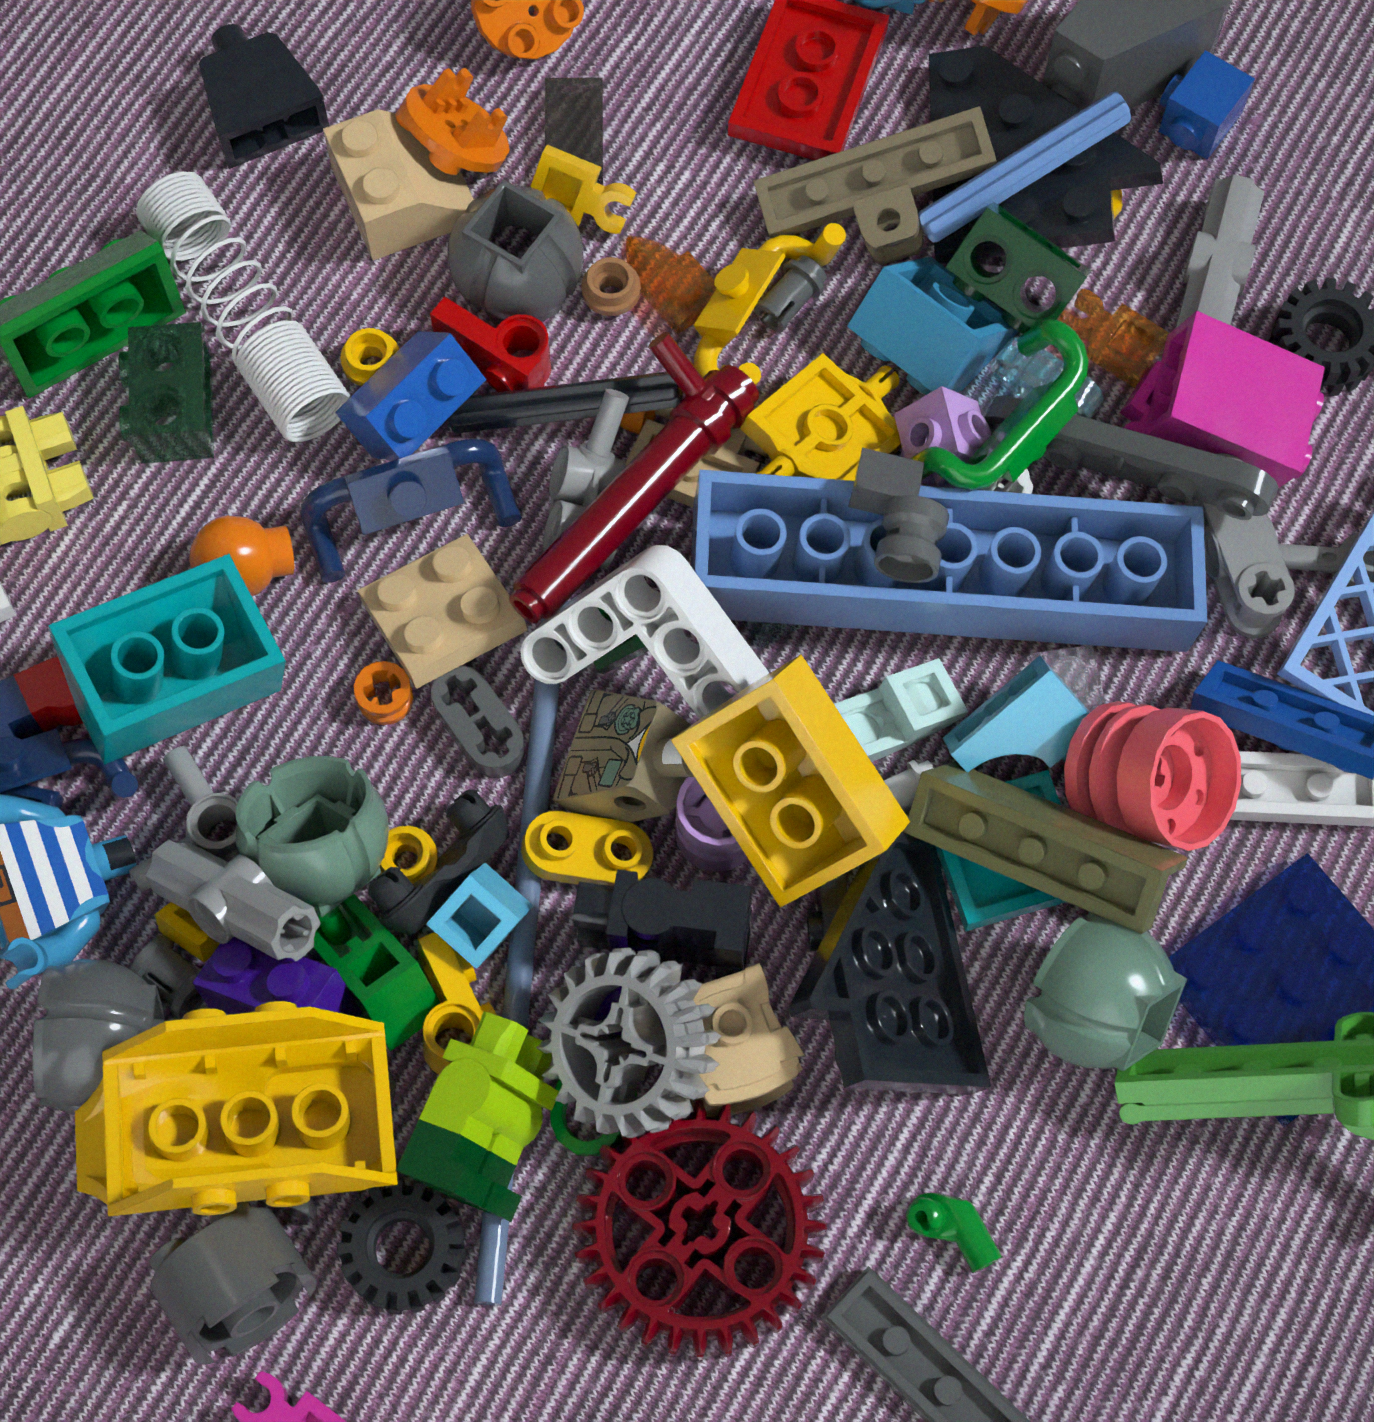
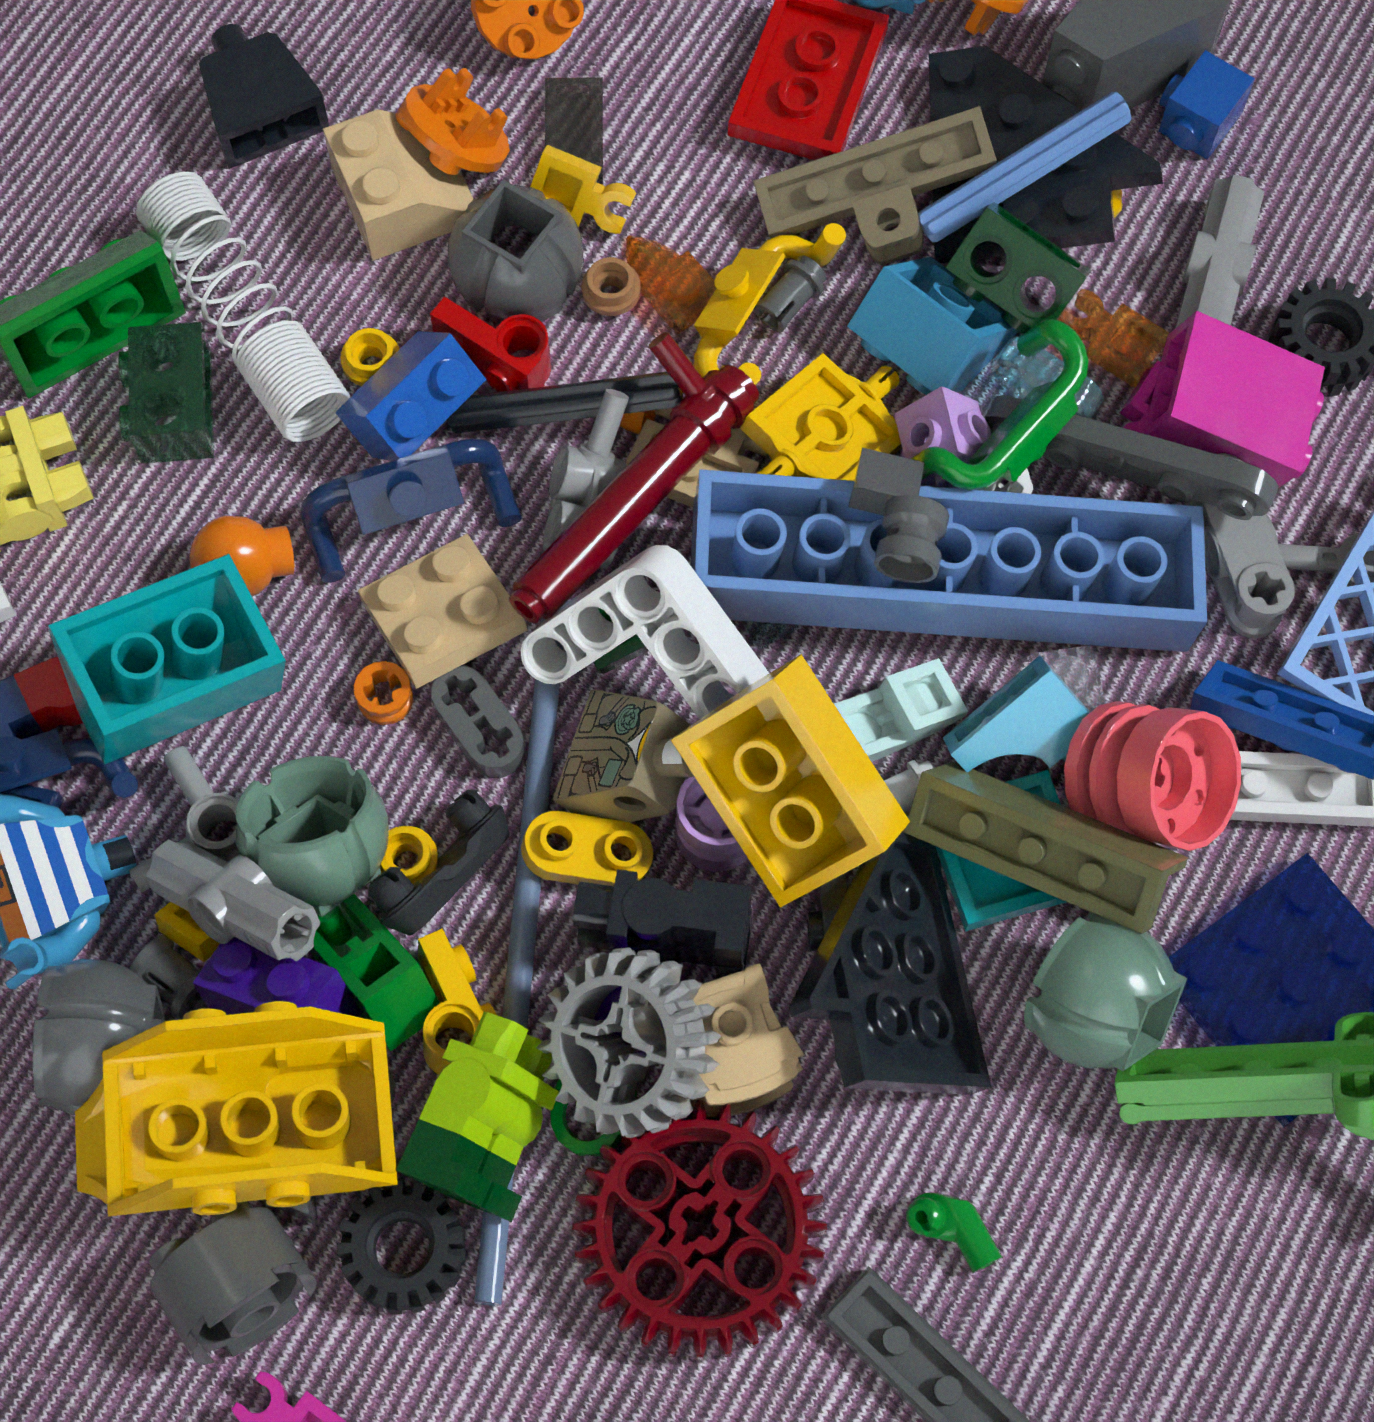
medium azure brick [426,863,534,969] -> none

